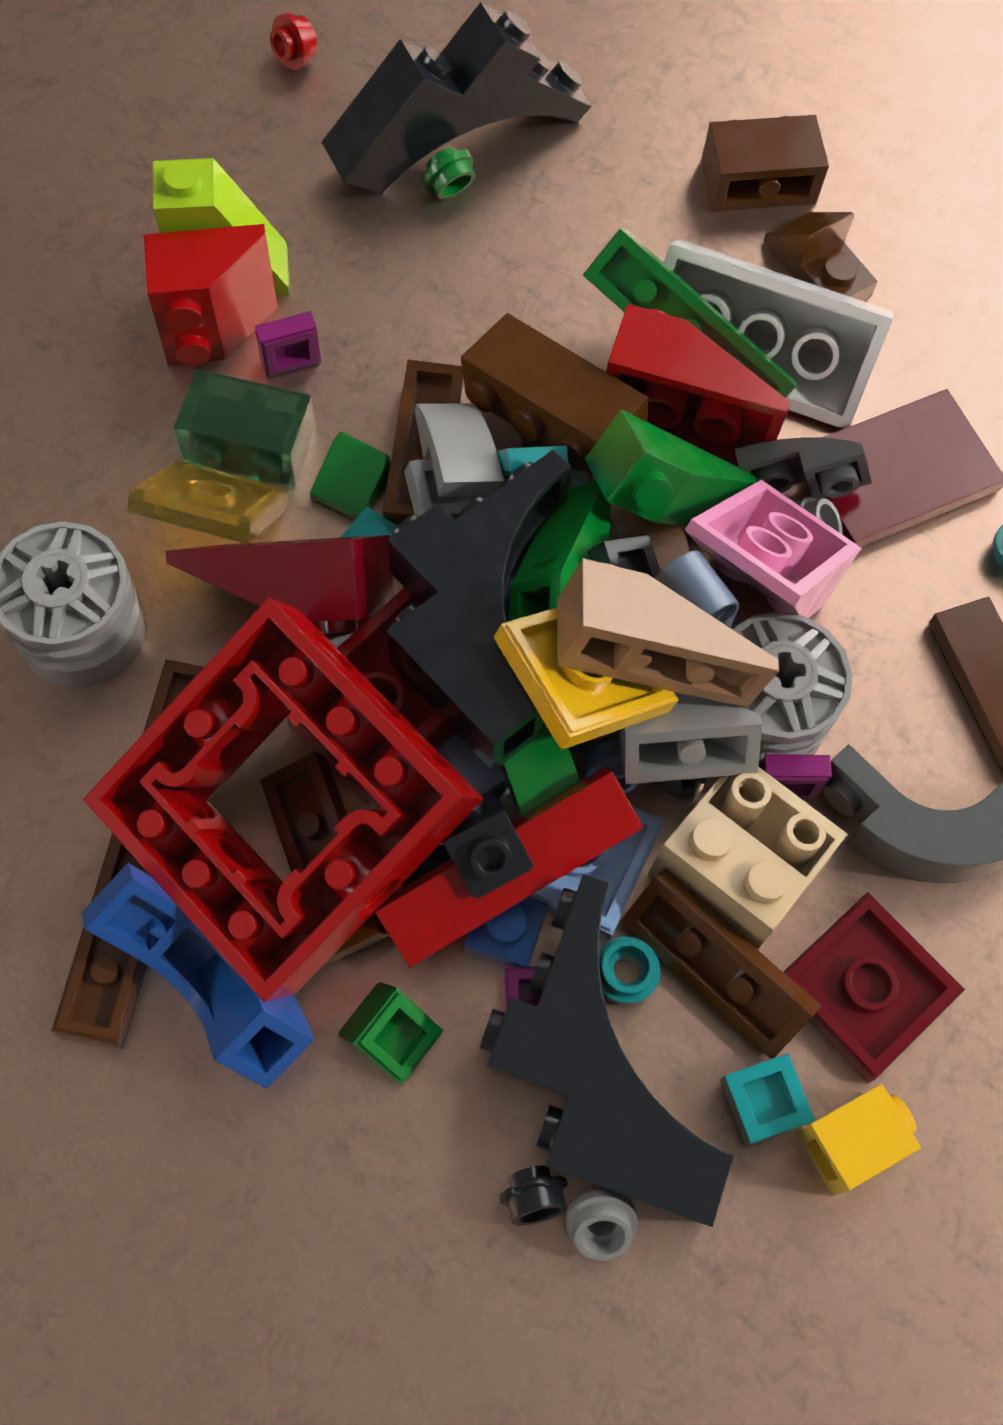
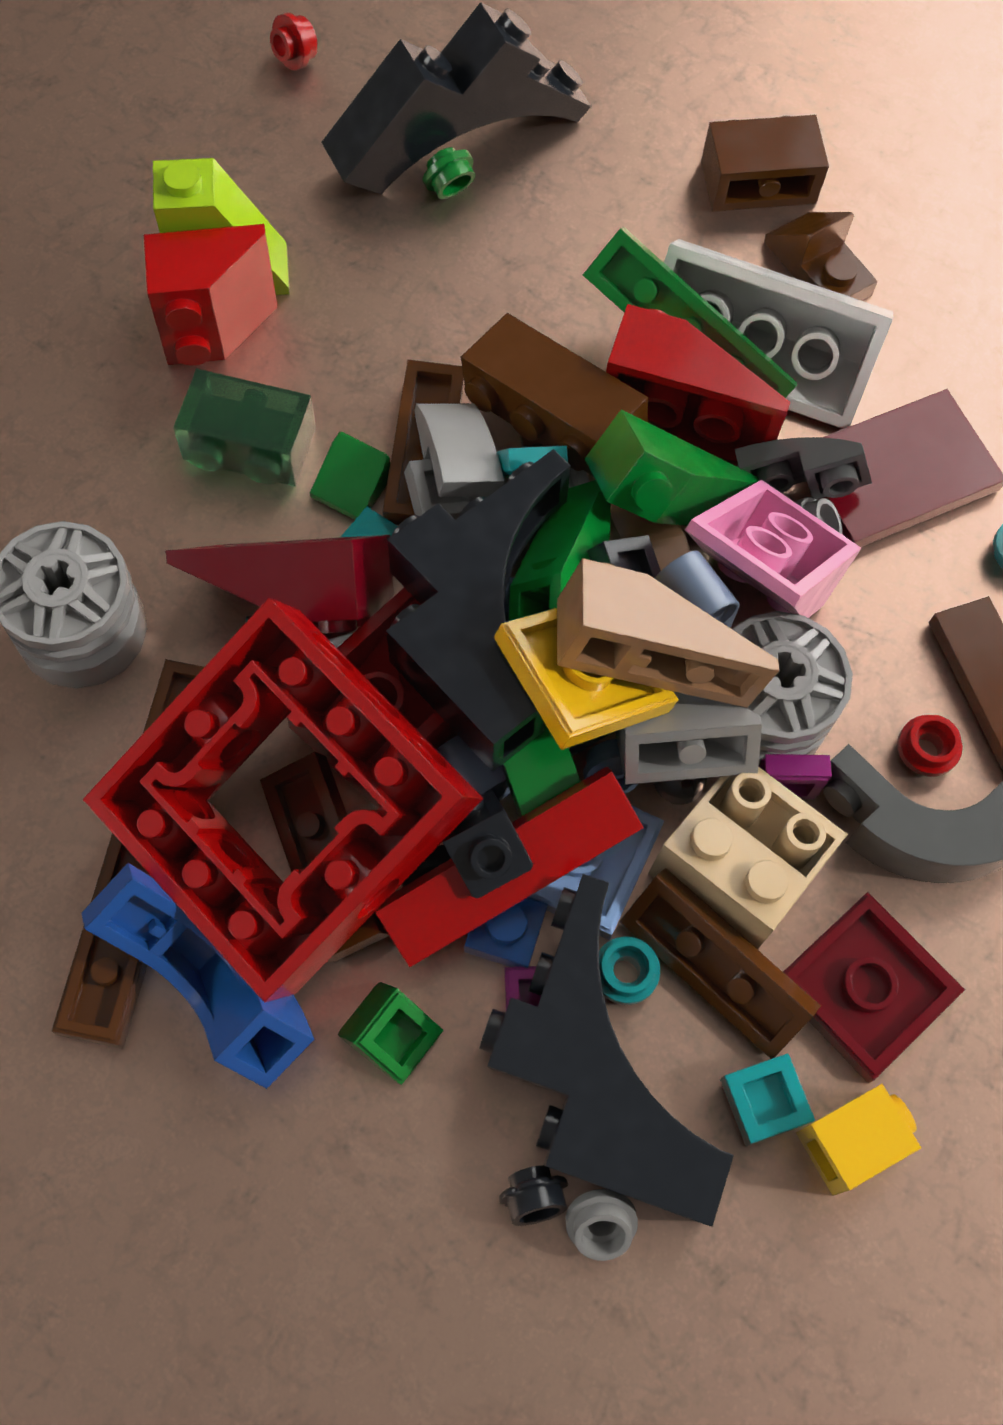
clear yellow tile [127,460,289,544] -> none
magenta tile [254,311,321,376] -> none
none -> red plate [897,715,963,777]

